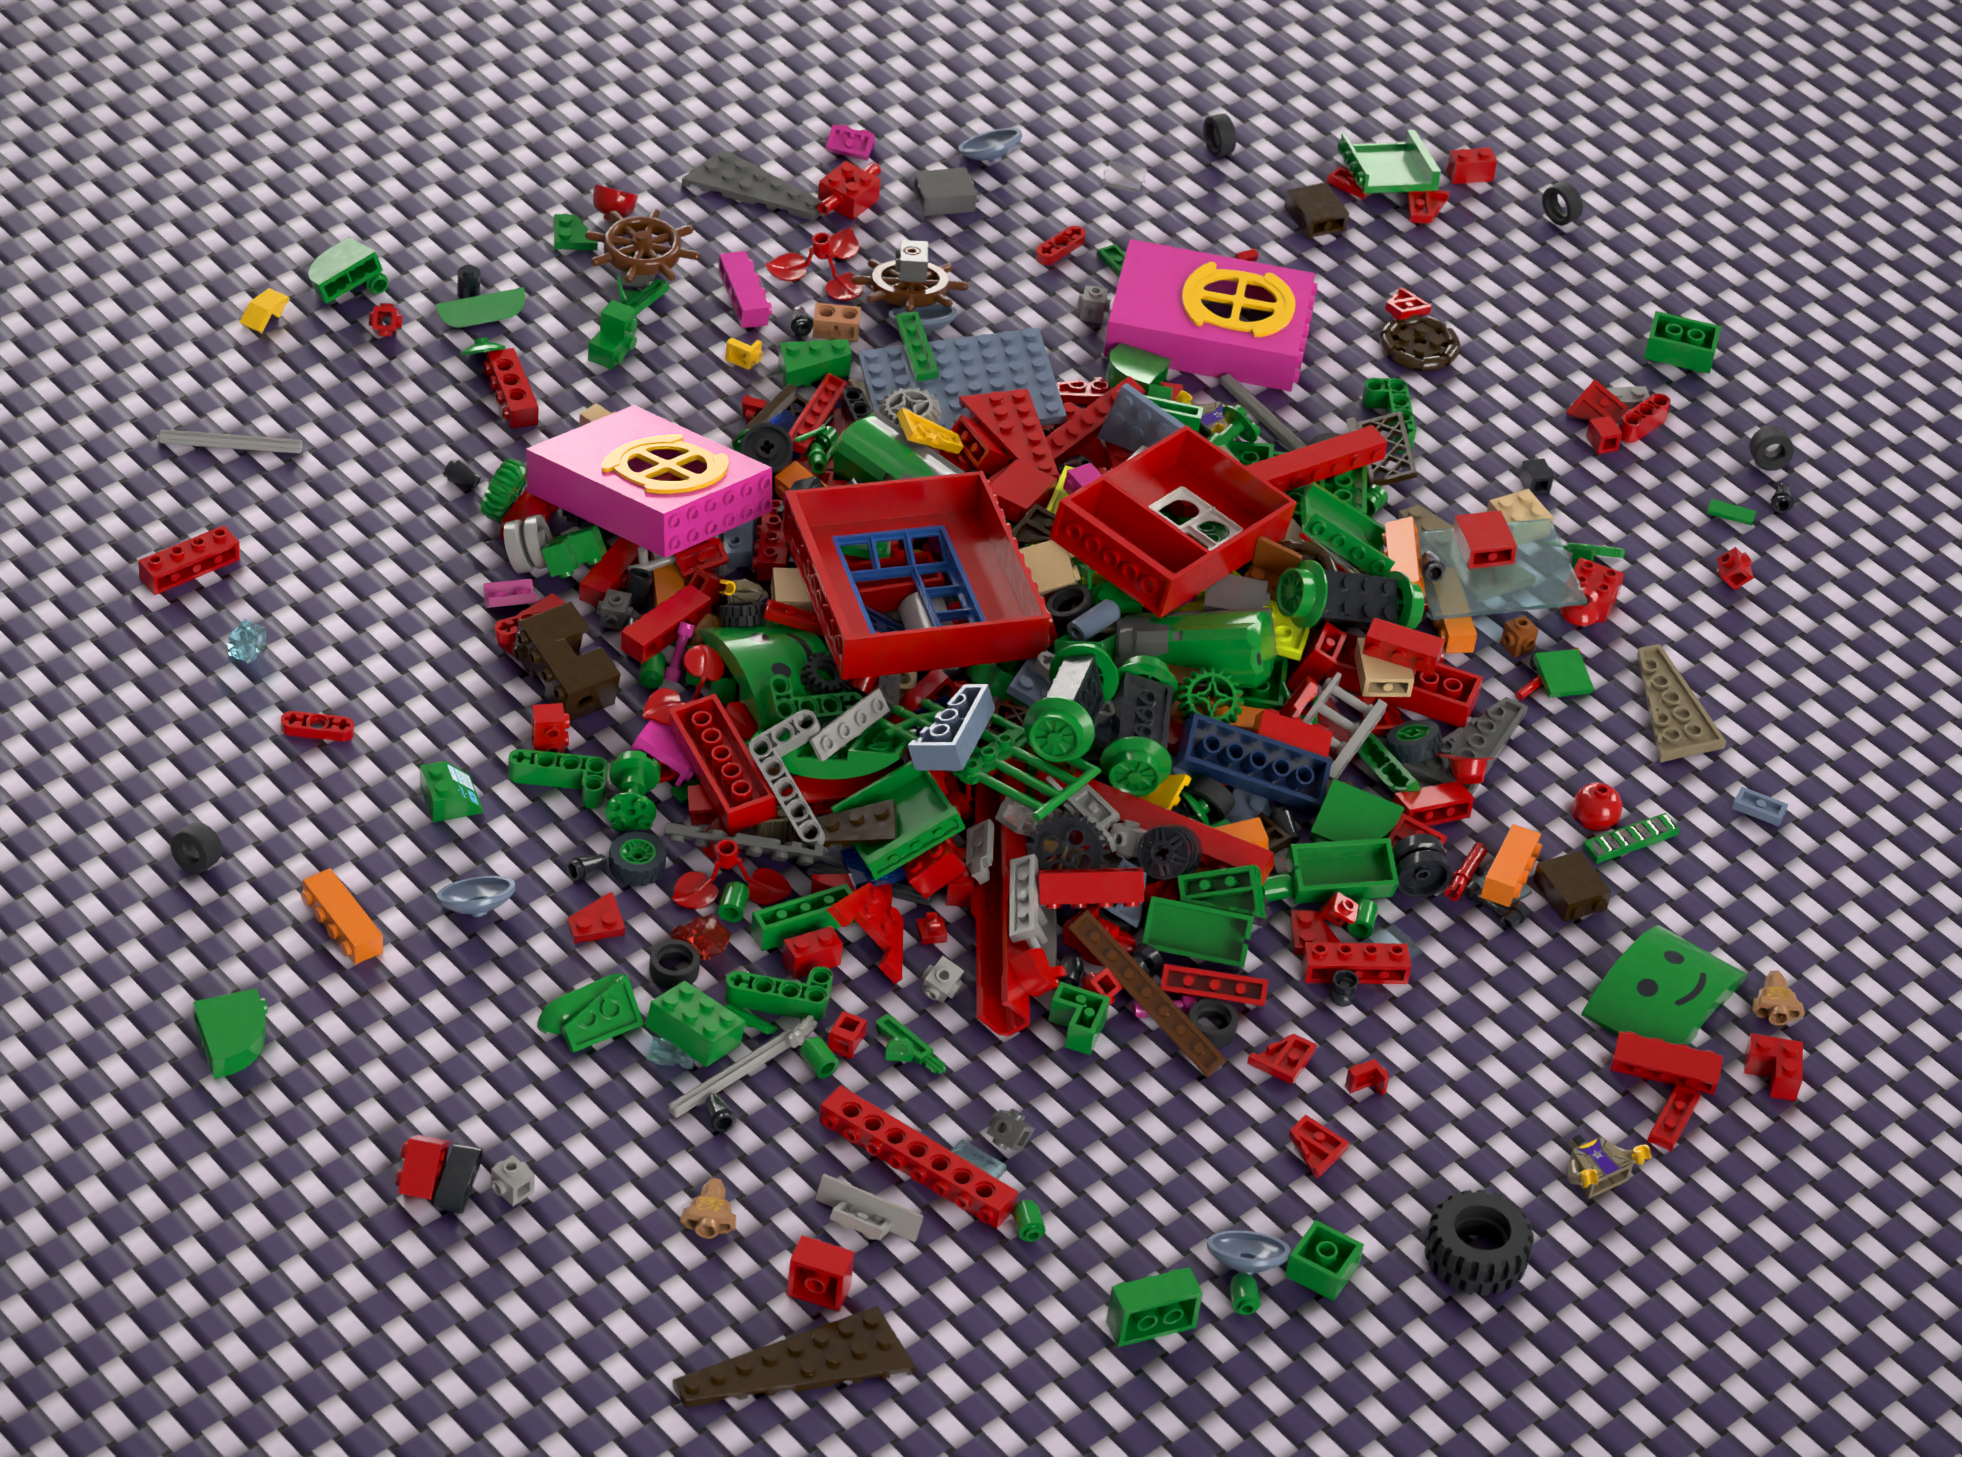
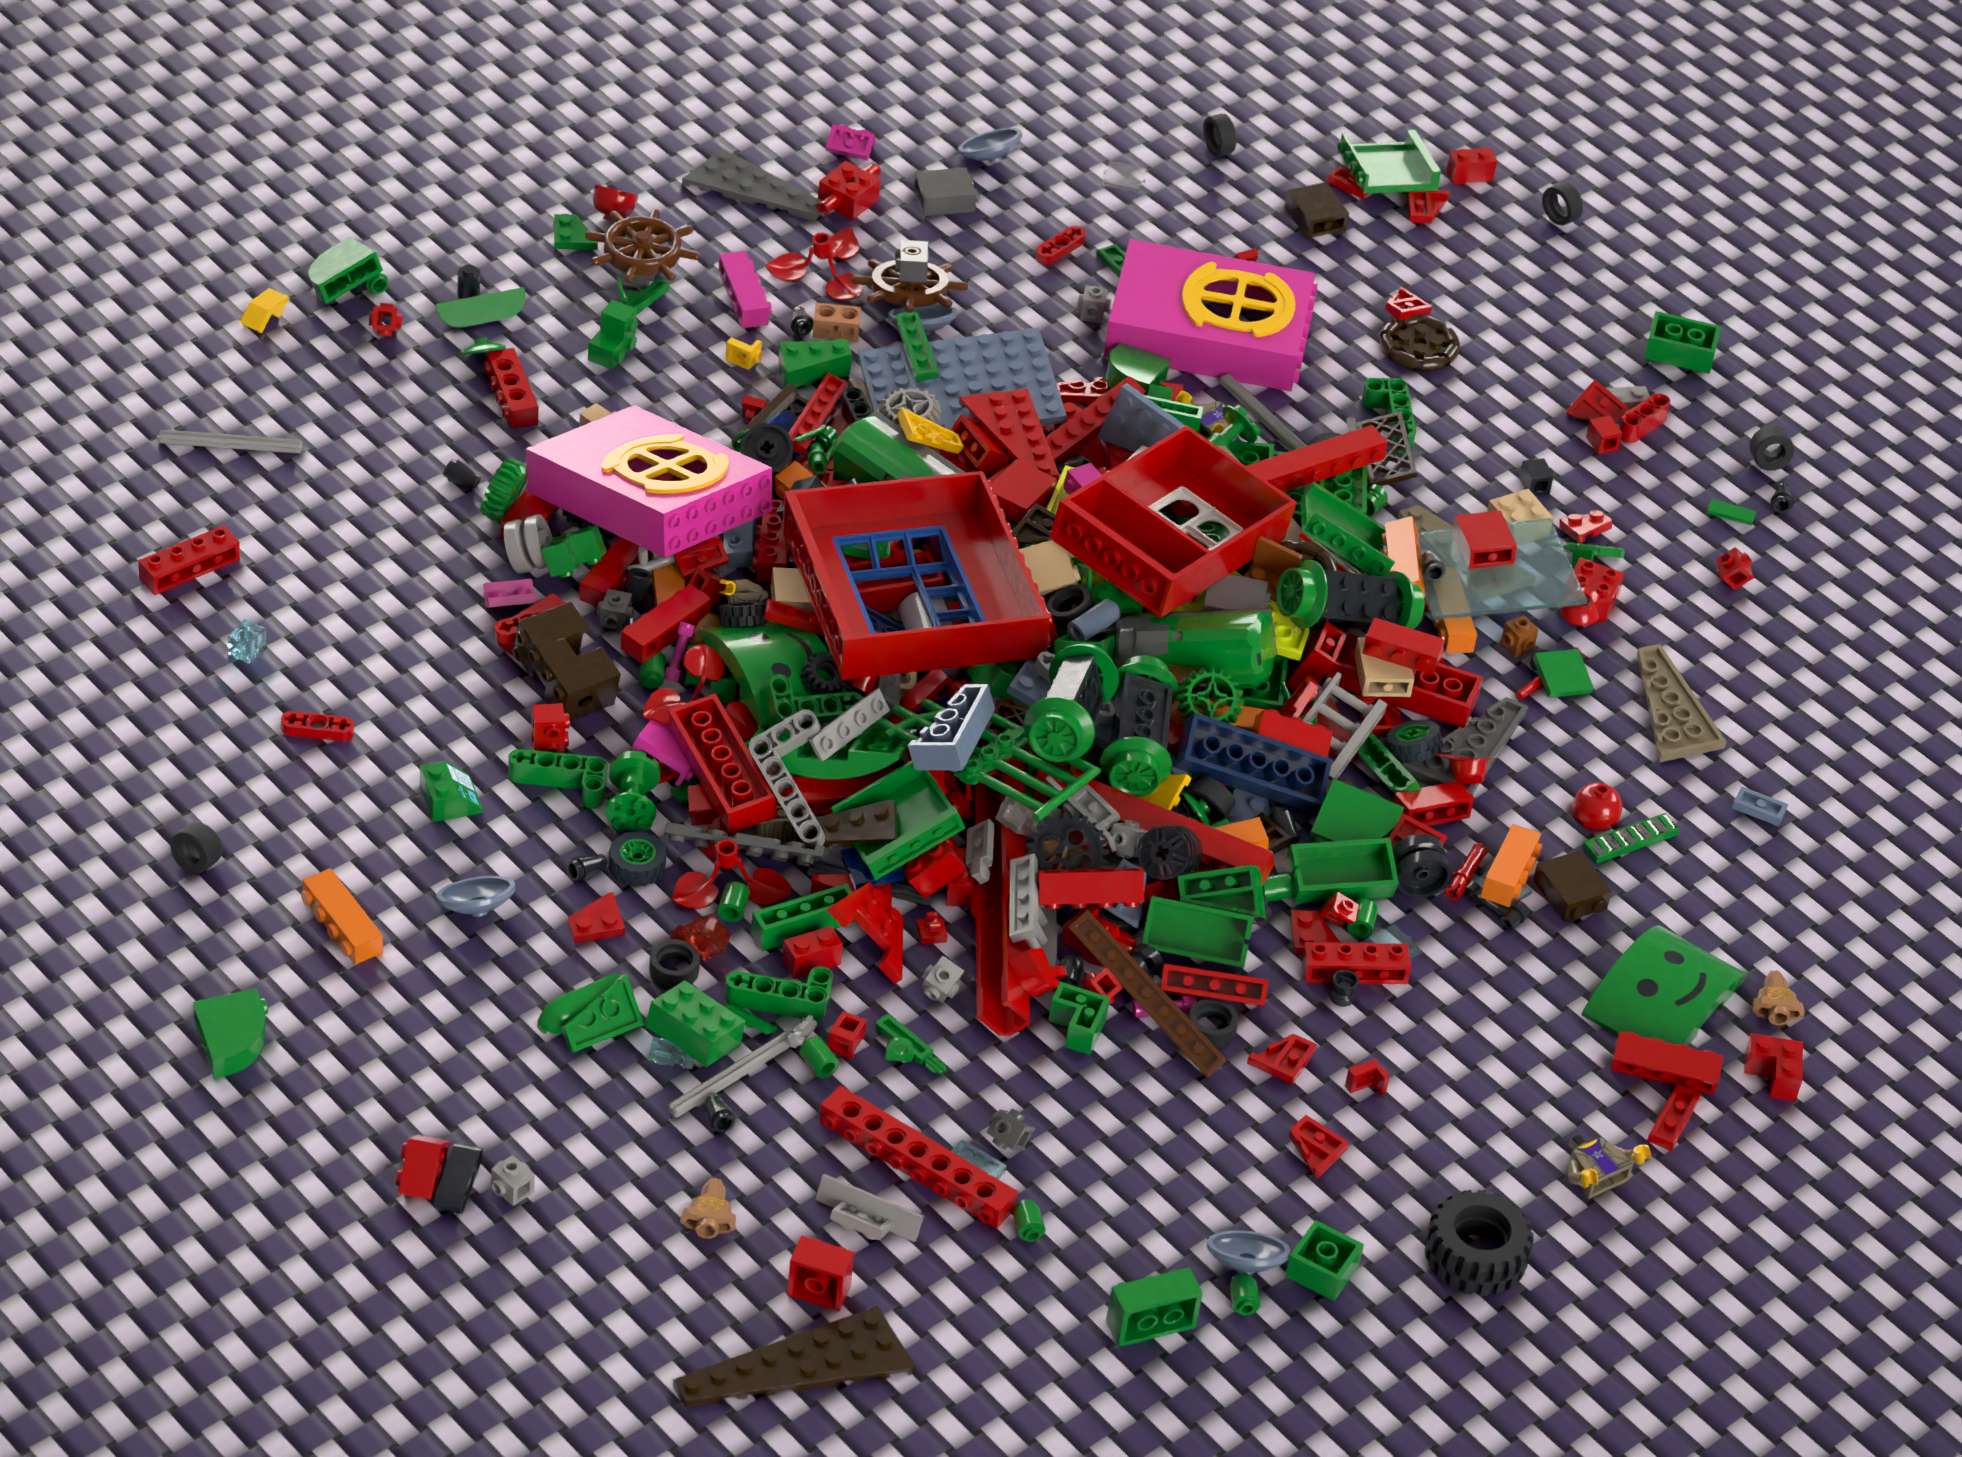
none -> wing [1559,511,1612,543]

